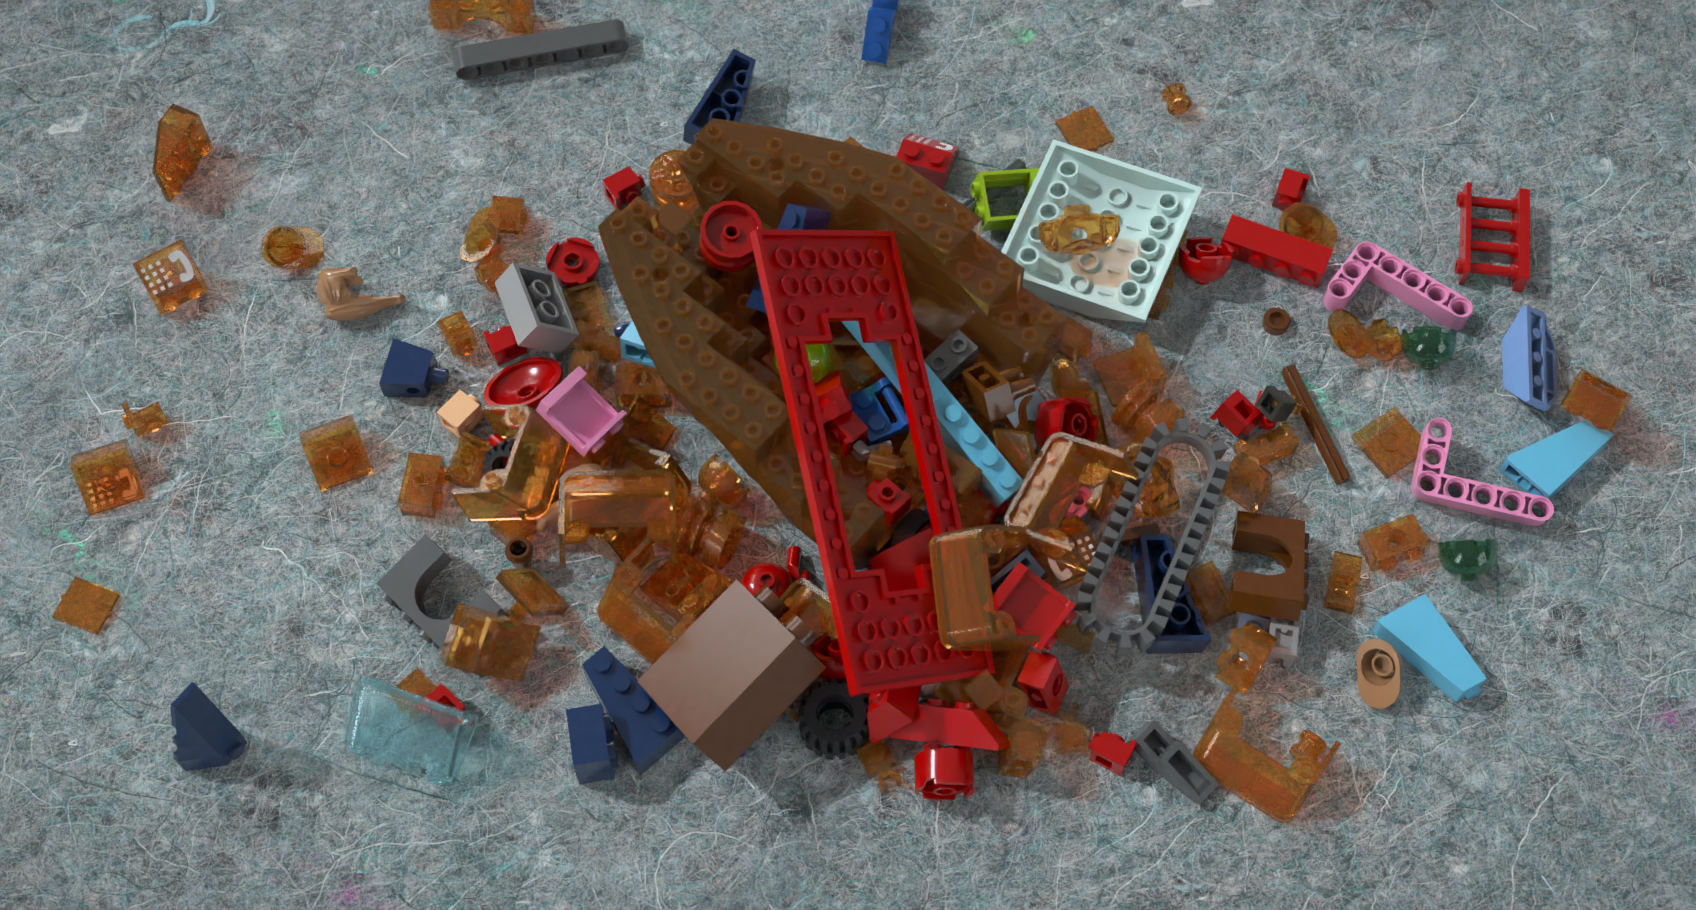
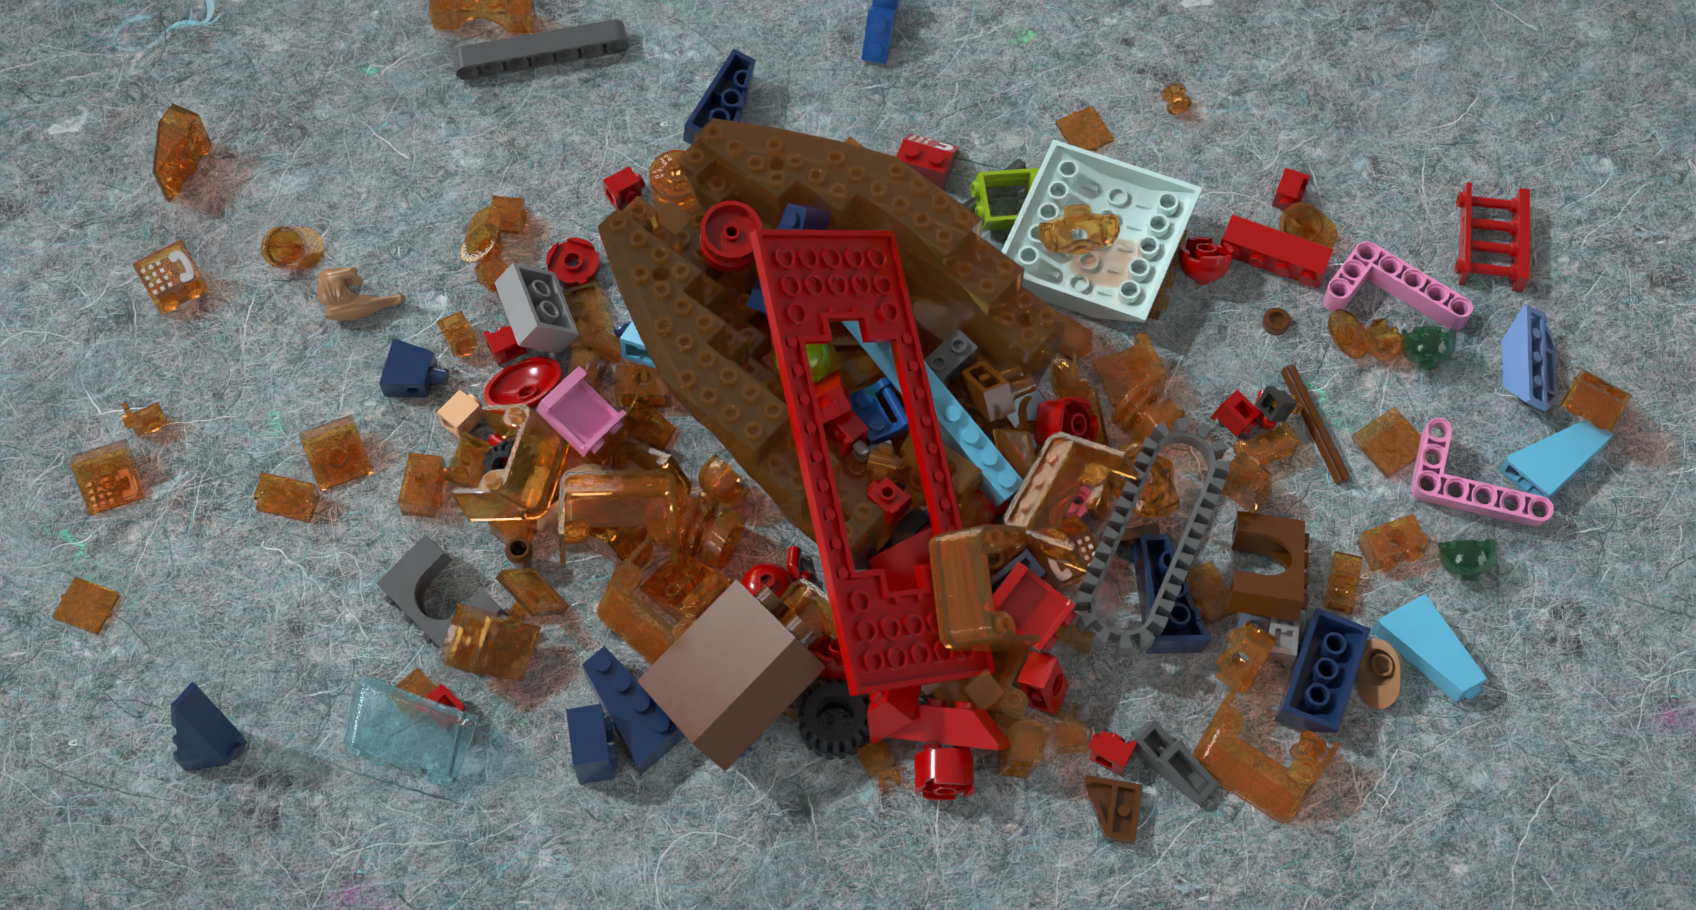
none -> clear orange hinge [254,472,320,523]
none -> reddish brown wing [1084,775,1142,845]
none -> dark blue slope [1274,608,1371,733]

